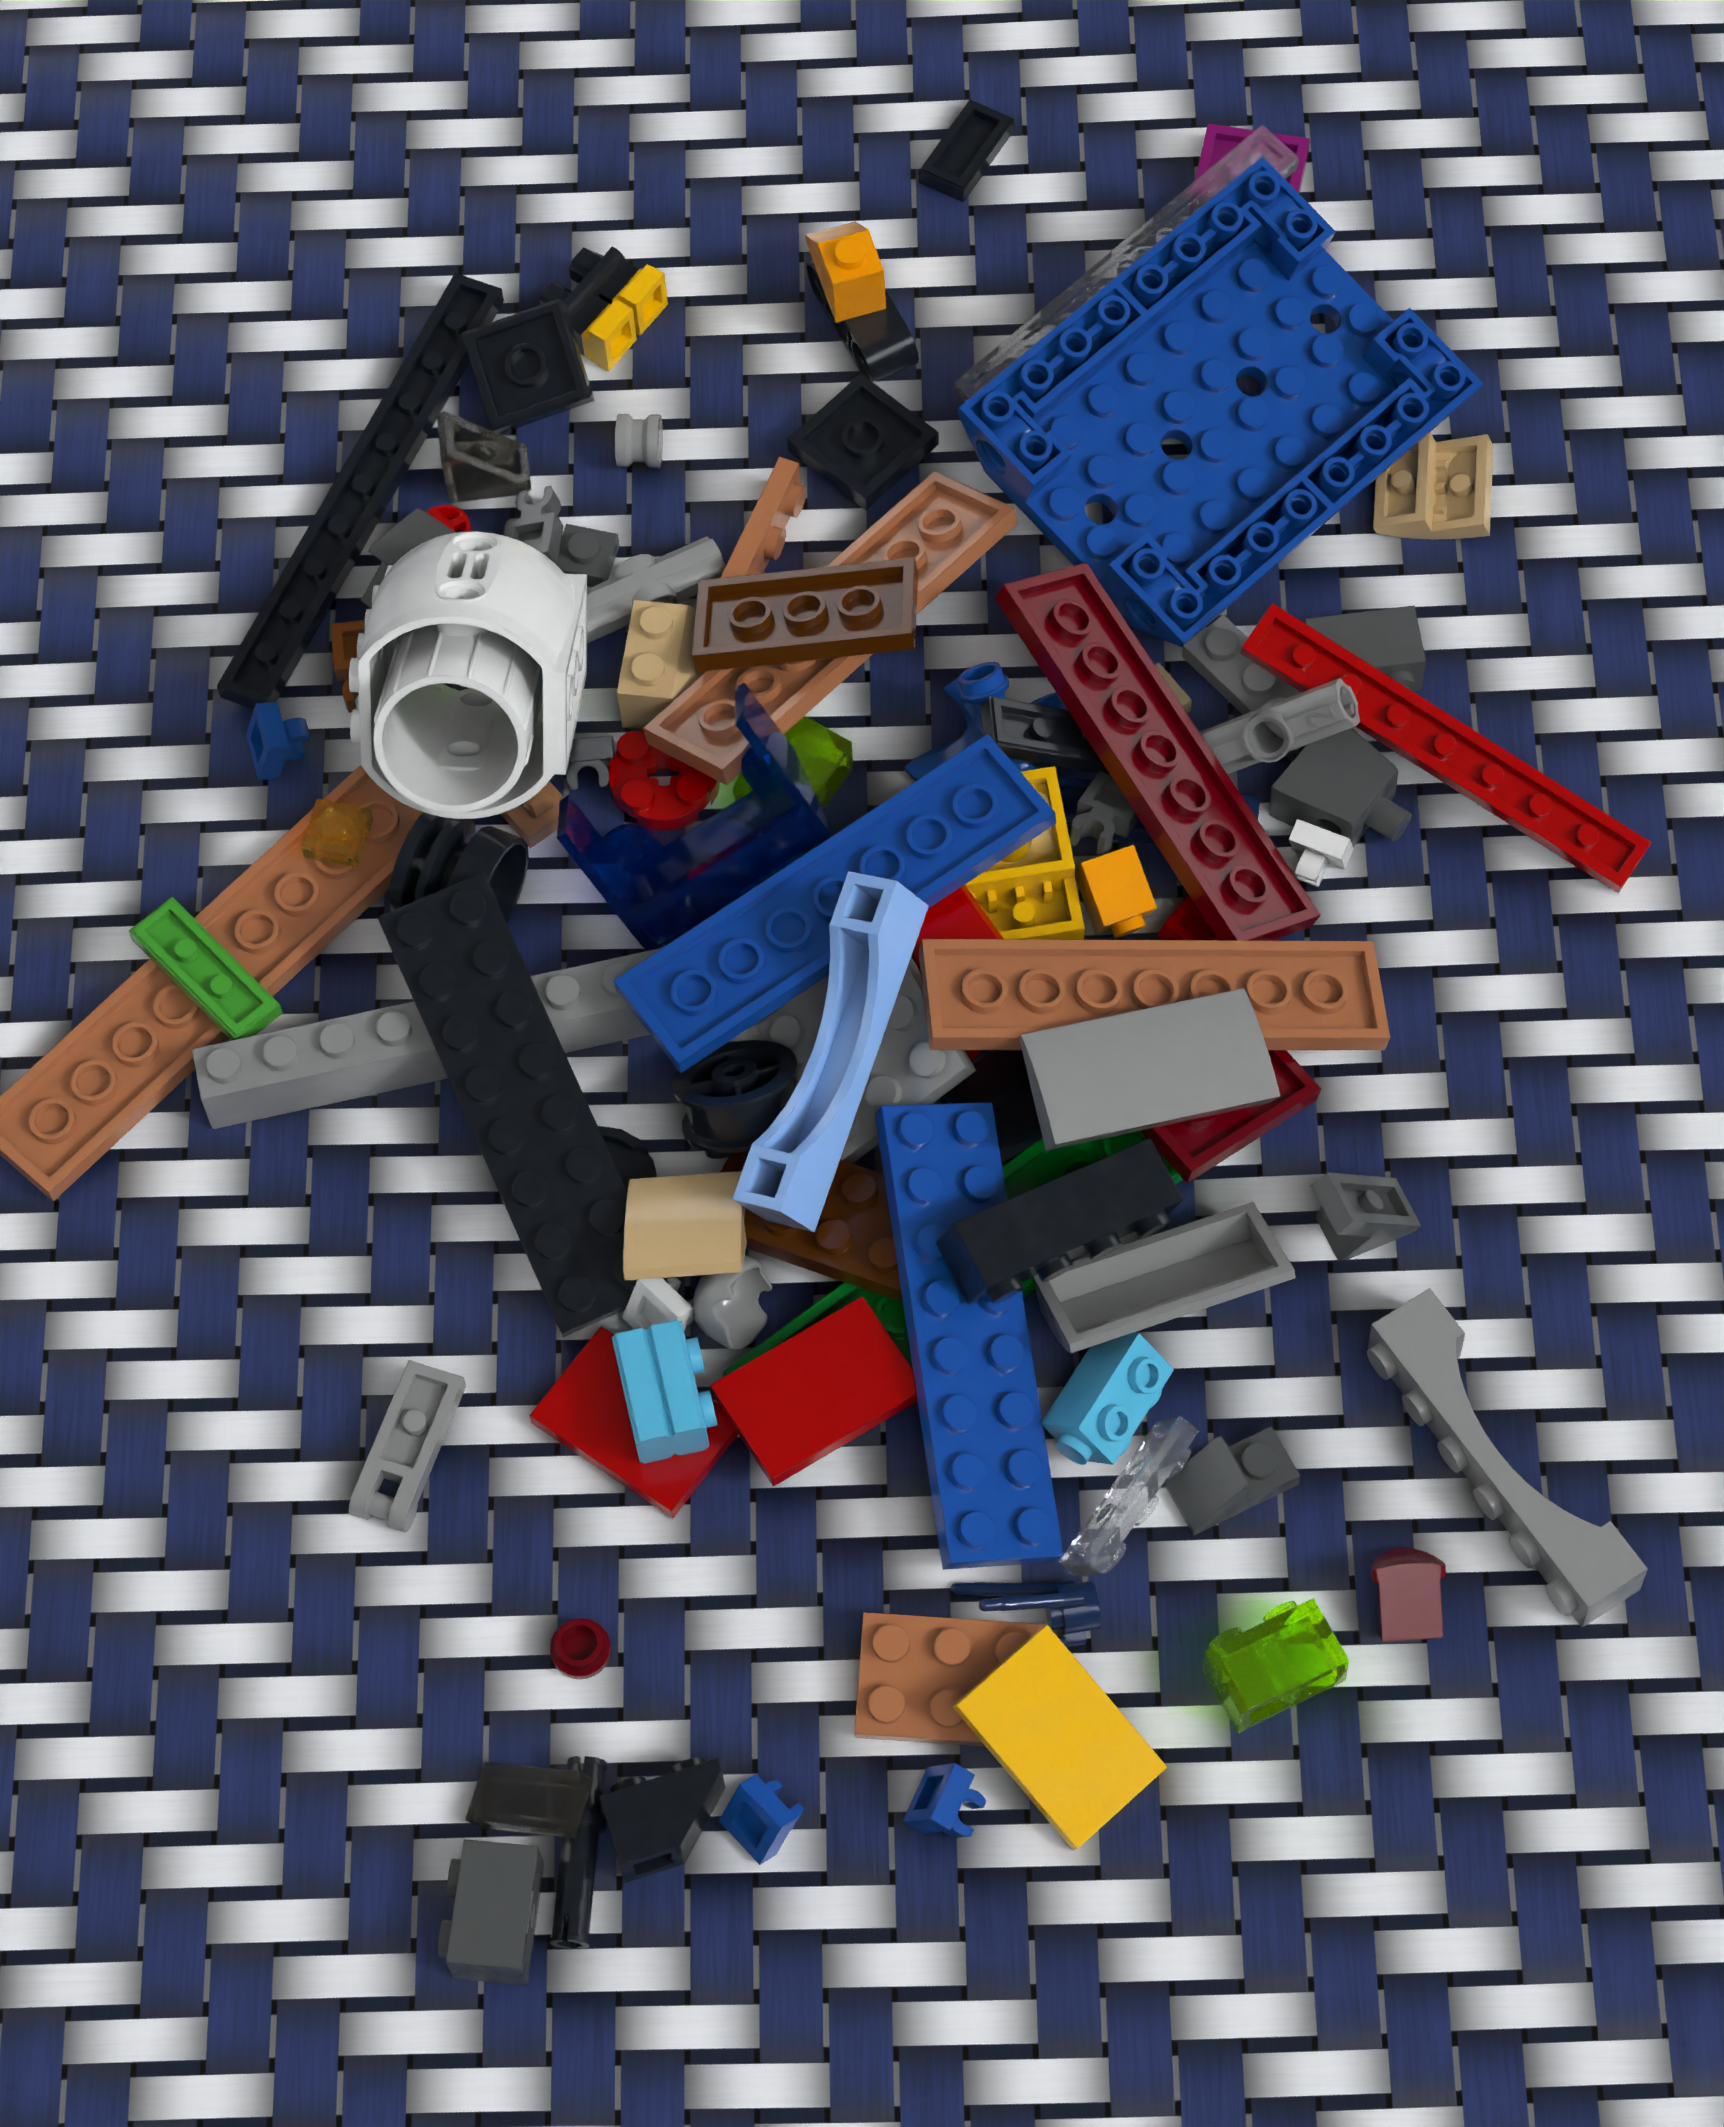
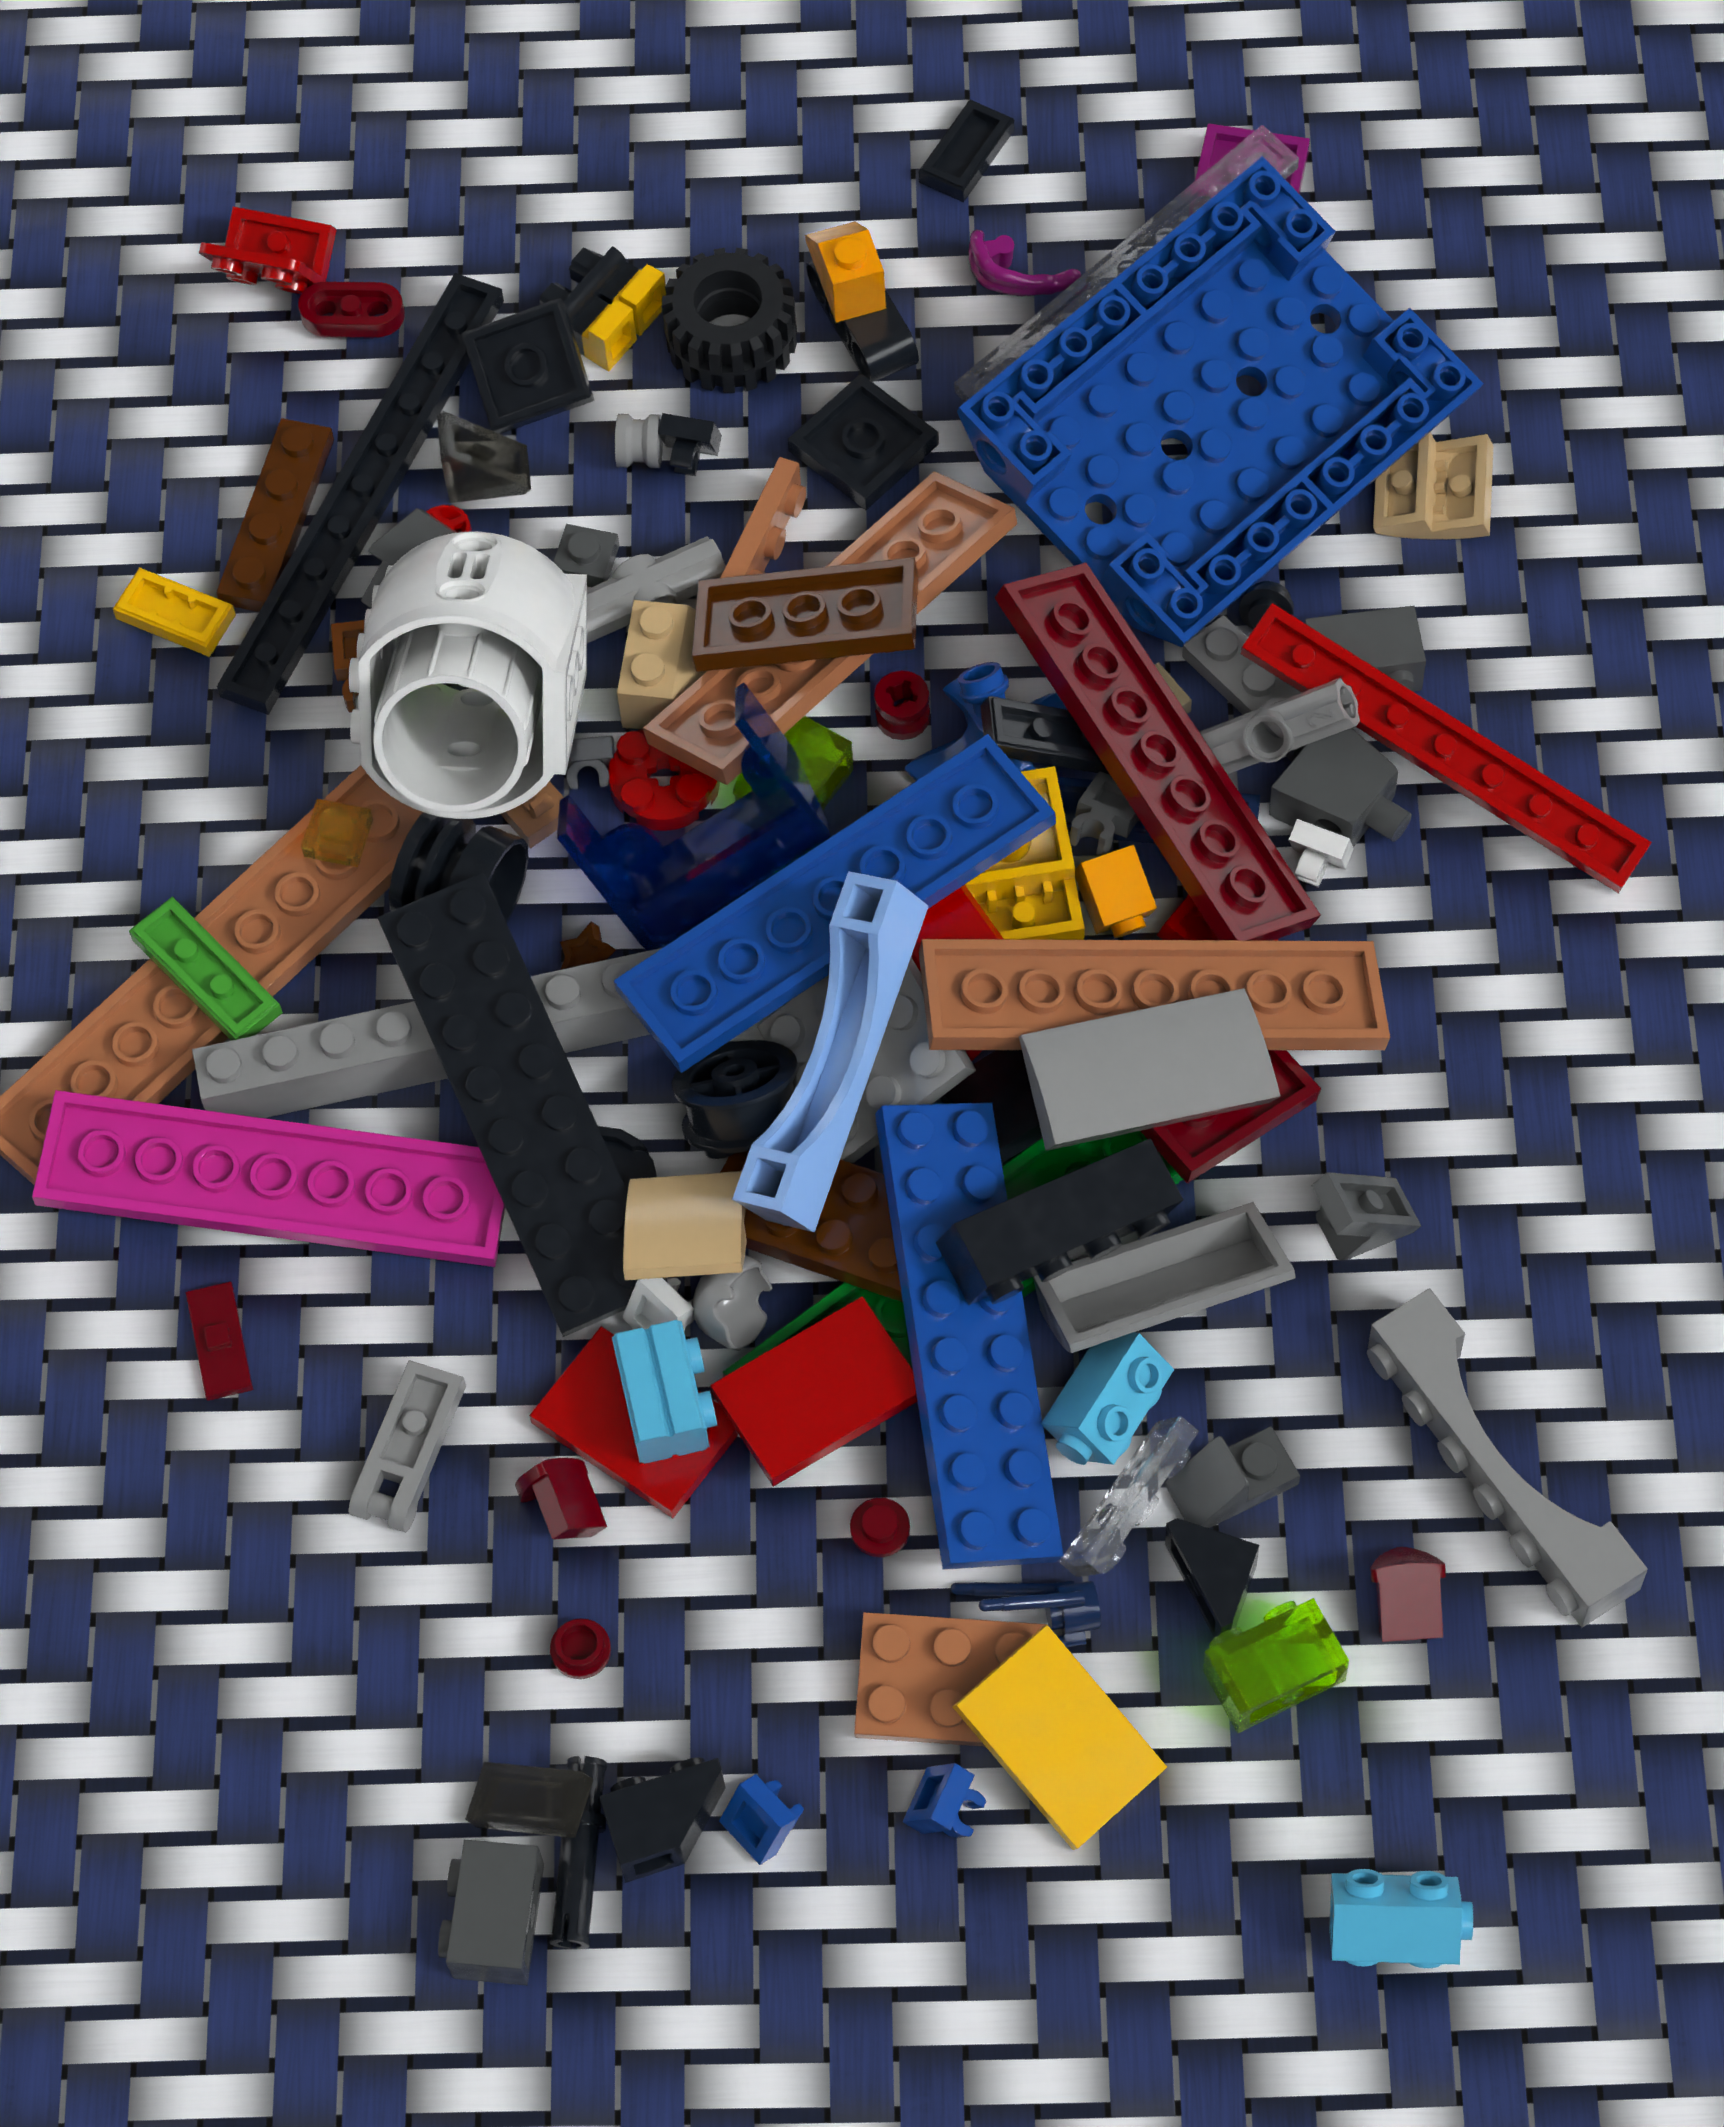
blue tile [246,702,311,780] -> none
dark grey plate [503,486,563,565] -> none
none -> dark pink plate [32,1090,505,1267]
none -> yellow plate [113,567,236,657]
none -> dark red piece [186,1281,254,1401]
none -> red bracket [199,206,337,295]
none -> reddish brown plate [216,418,334,612]
none -> dark red plate [298,282,405,337]
none -> dark red tile [515,1458,608,1539]
none -> reddish brown piece [560,921,616,970]
none -> black tile [658,413,722,476]
none -> black tyre [662,248,797,393]
none -> dark red plate [850,1498,910,1557]
none -> dark red wheel [874,670,930,740]
none -> magenta piece [968,229,1083,297]
none -> black slope [1165,1518,1259,1648]
none -> black plate [1239,581,1294,630]
none -> medium azure brick [1329,1869,1473,1968]

